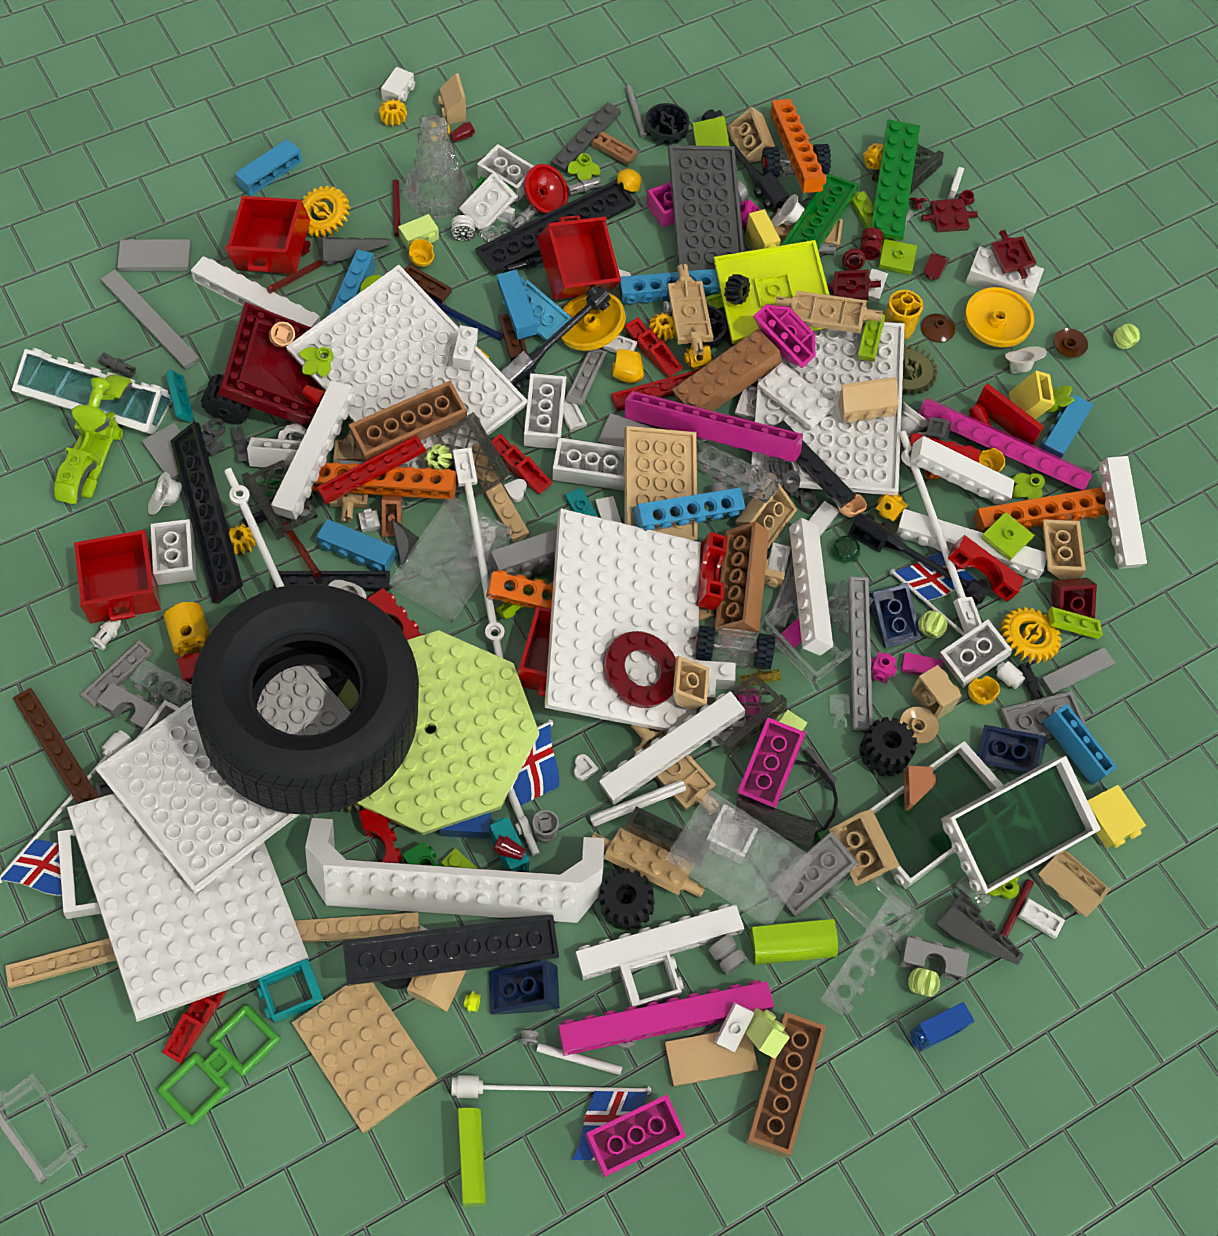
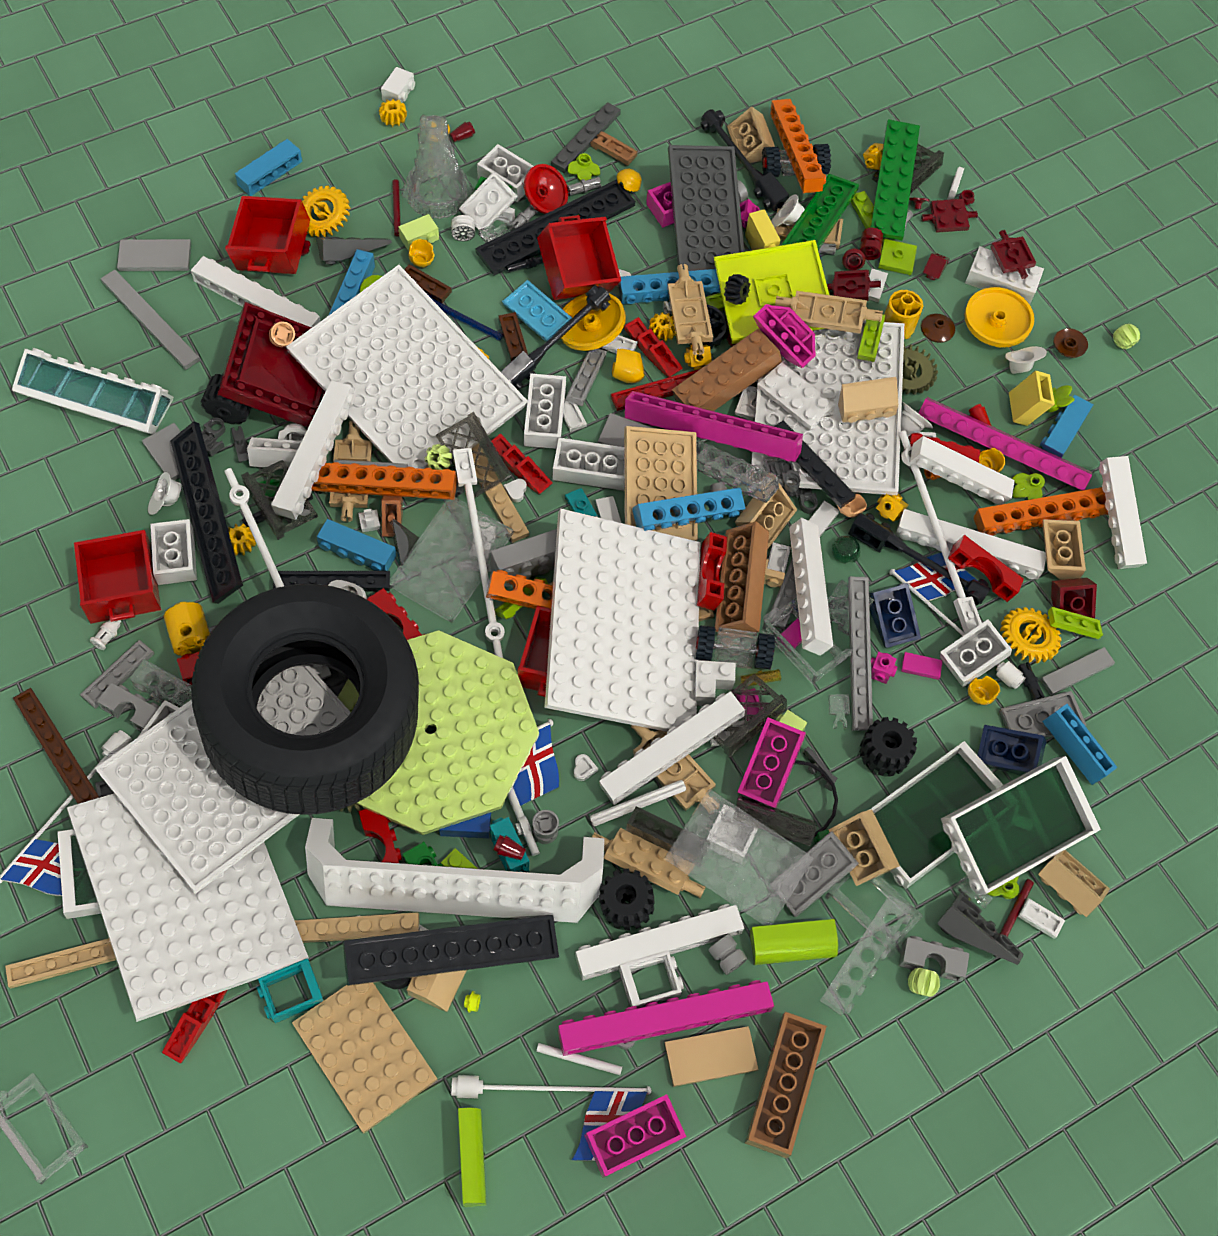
lime piece [54,374,132,504] -> none
dark grey pin [99,353,136,378] -> none
bright green bar [157,1004,280,1126] -> none
teal plate [166,369,194,423] -> none
clear red bar [267,260,323,294] -> none
clear red bar [281,522,321,578] -> none
lime plate [299,347,334,377] -> none
red cone [302,385,326,407] -> none
red tile [317,435,426,504] -> none
medium nougat brick [349,380,467,461] -> none
tan slope [438,73,466,124] -> none
white brick [453,325,478,371] -> none
dark blue slope [489,960,560,1015] -> none
dark azure brick [497,270,540,340] -> none
light grey bush [519,1030,539,1045] -> none
dark red plate [603,631,676,708] -> none
light grey bar [625,85,647,138] -> none
black gear [645,103,689,145] -> none
tan slope [673,656,710,710] -> none
lime tile [692,116,730,146] -> none
white plate [715,1002,754,1052] -> none
yellowish green brick [745,1008,790,1059] -> none
tan dish [899,707,939,744] -> none
nougat slope [903,766,936,811] -> none
blue window [910,1002,975,1052] -> none
tan brick [911,665,962,720] -> none
yellowish green piece [918,611,948,638] -> none
dark grey brick [926,417,952,441] -> none
red tile [975,383,1044,445] -> none
lime plate [981,512,1035,561] -> none
light yellow brick [1087,785,1146,849] -> none

